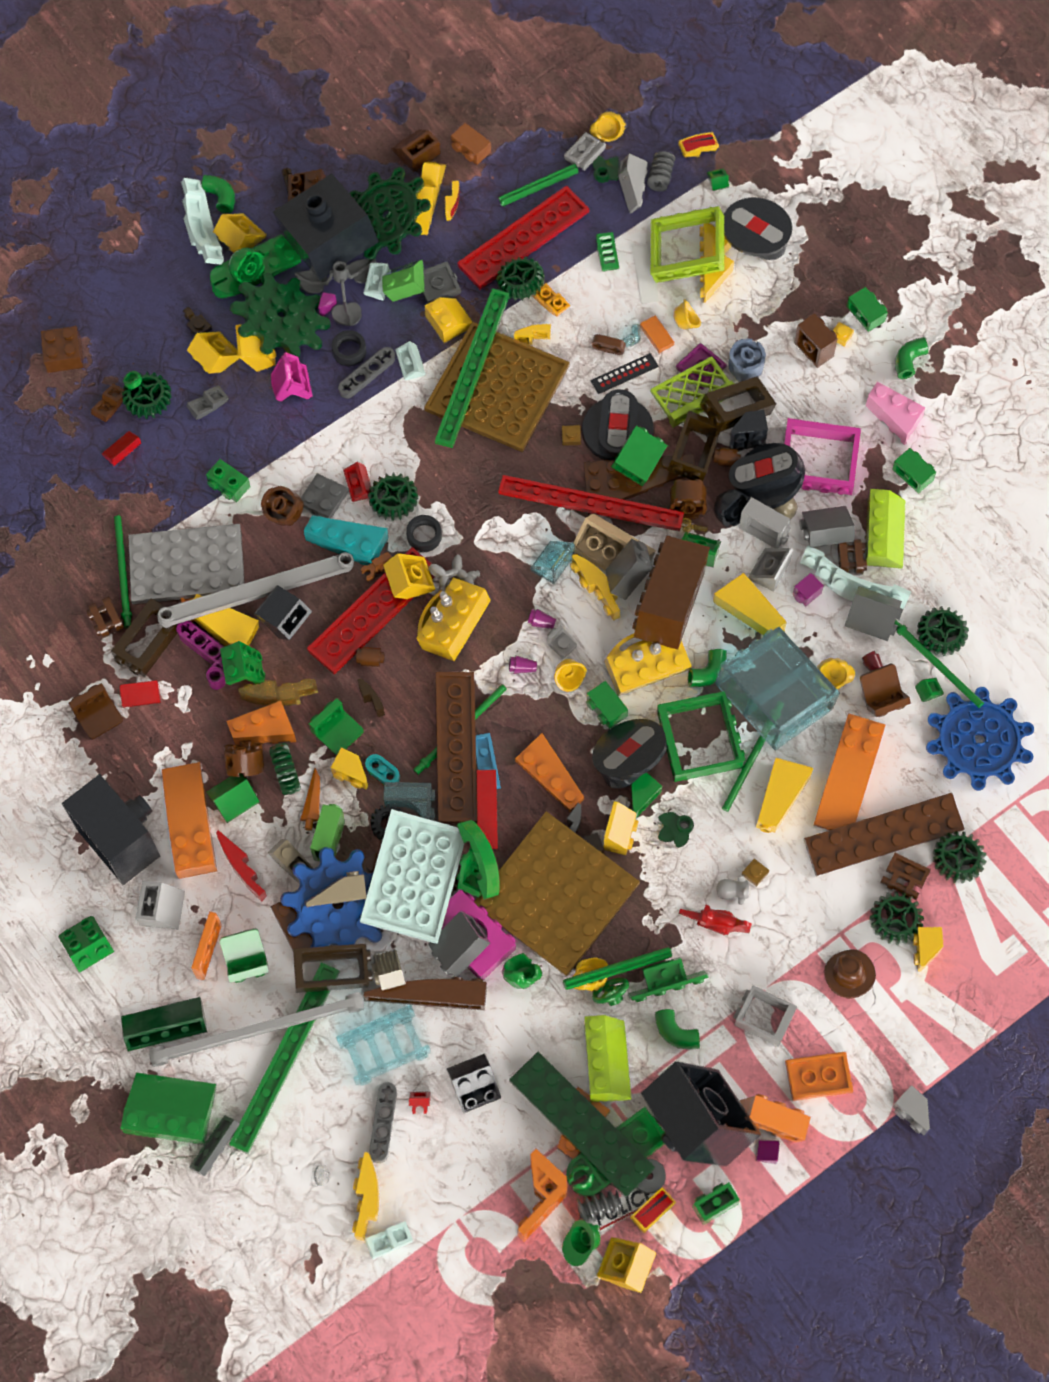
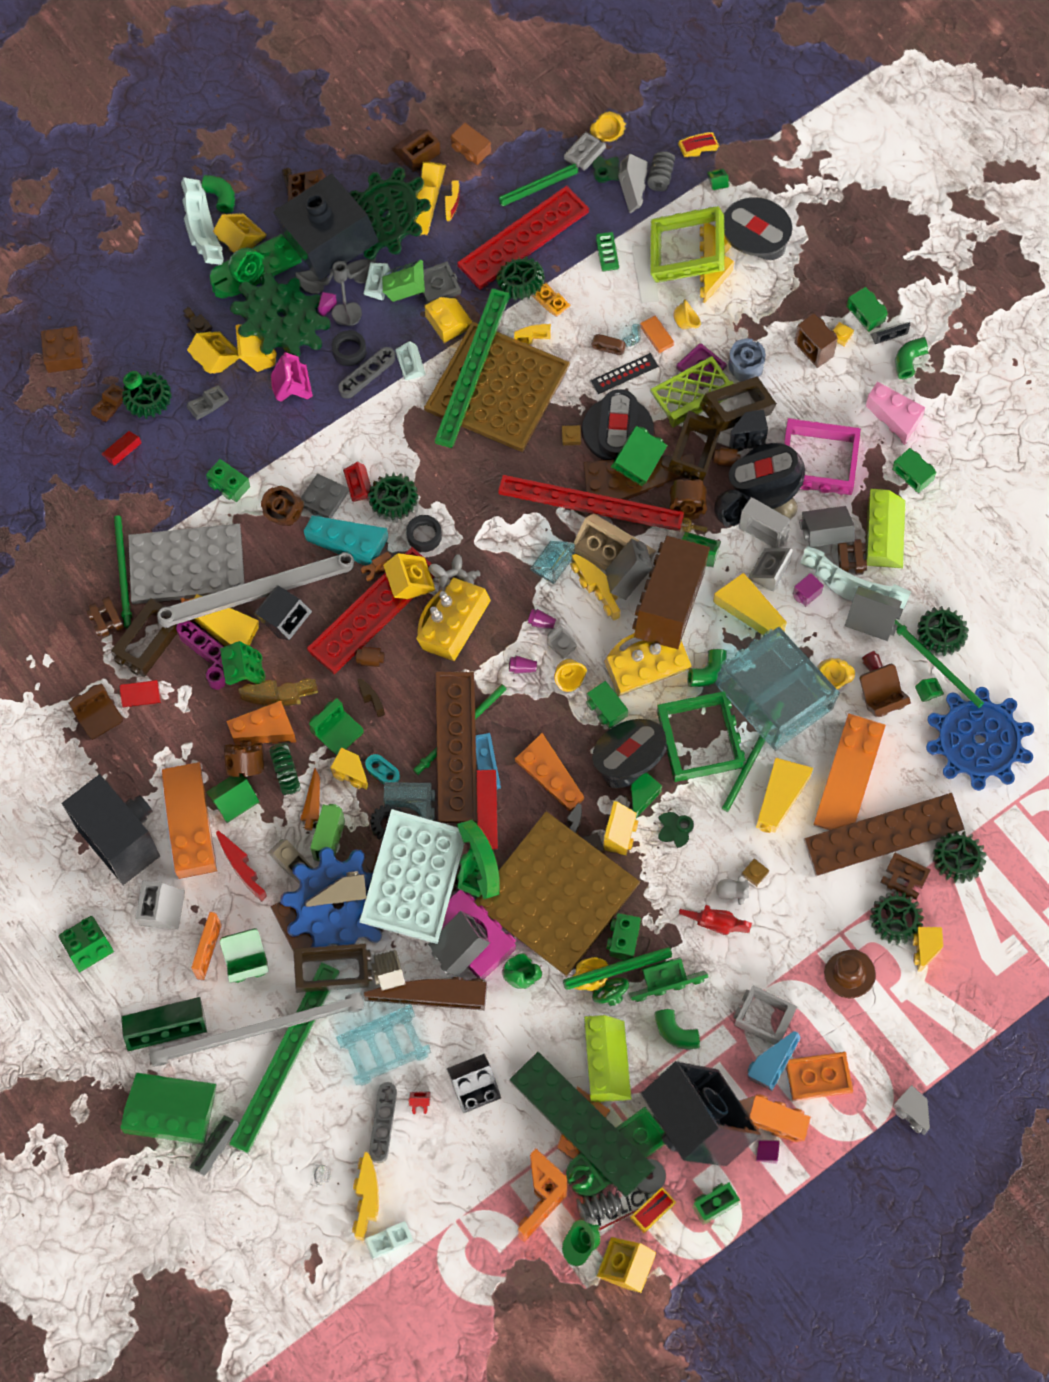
none -> green brick [606,913,641,960]
none -> dark azure slope [747,1031,801,1091]
none -> black slope [871,322,911,344]

